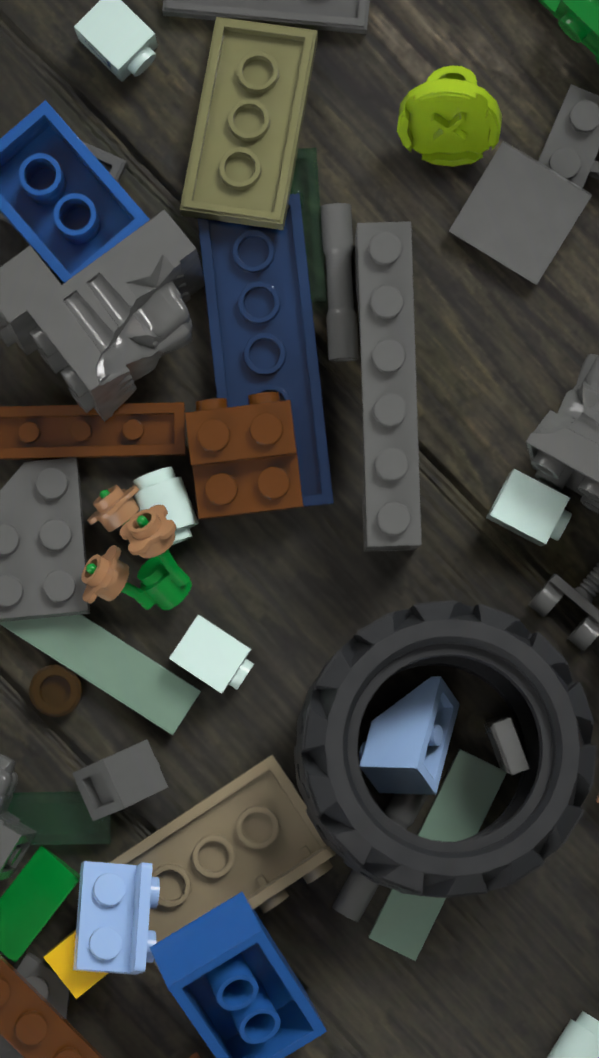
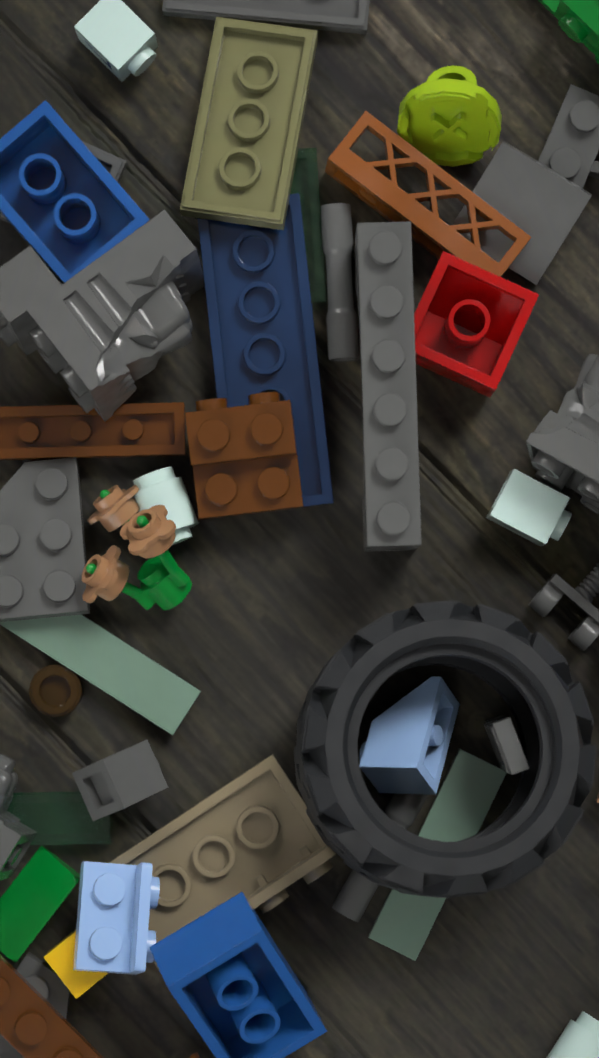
light aqua brick [169,615,254,693] -> none
none -> dark orange fence [325,111,531,277]
none -> red slope [414,251,539,398]

